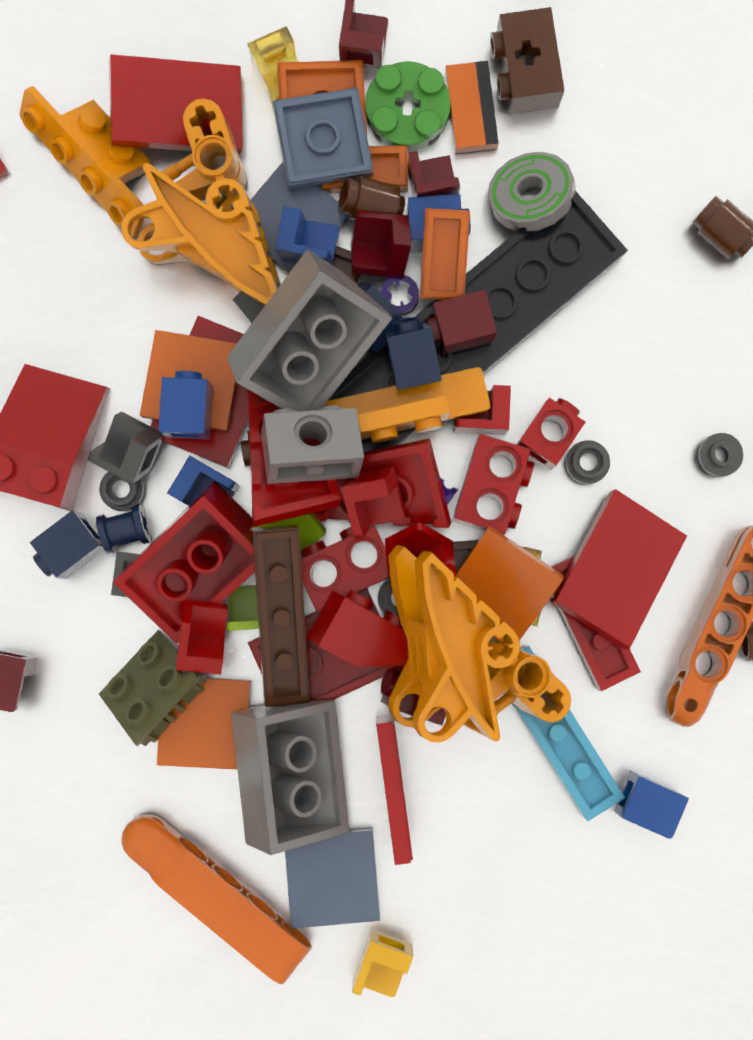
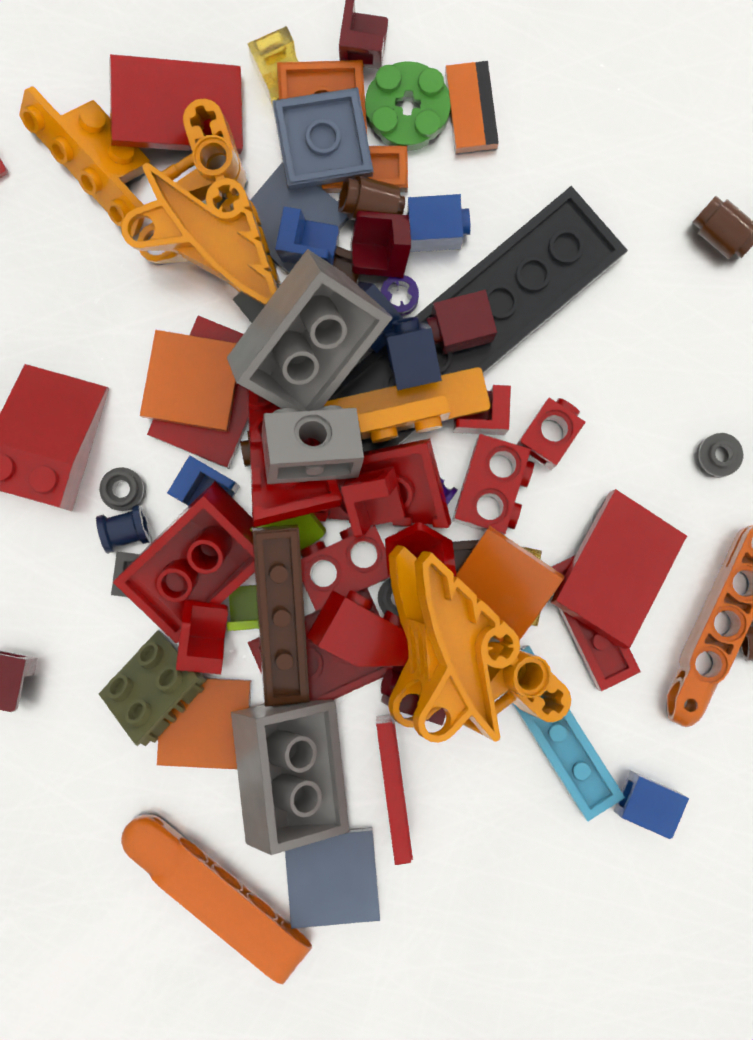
dark blue brick [29,510,104,579] -> none
dark grey panel [88,412,164,484] -> none
blue brick [158,371,213,440] -> none
yellow panel [352,930,413,997] -> none
dark red panel [408,151,460,197] -> none
orange tile [419,208,470,300] -> none
light grey tile [488,152,576,231] -> none
reddish brown brick [490,7,565,115] -> none
dark grey plate [566,440,610,484] -> none

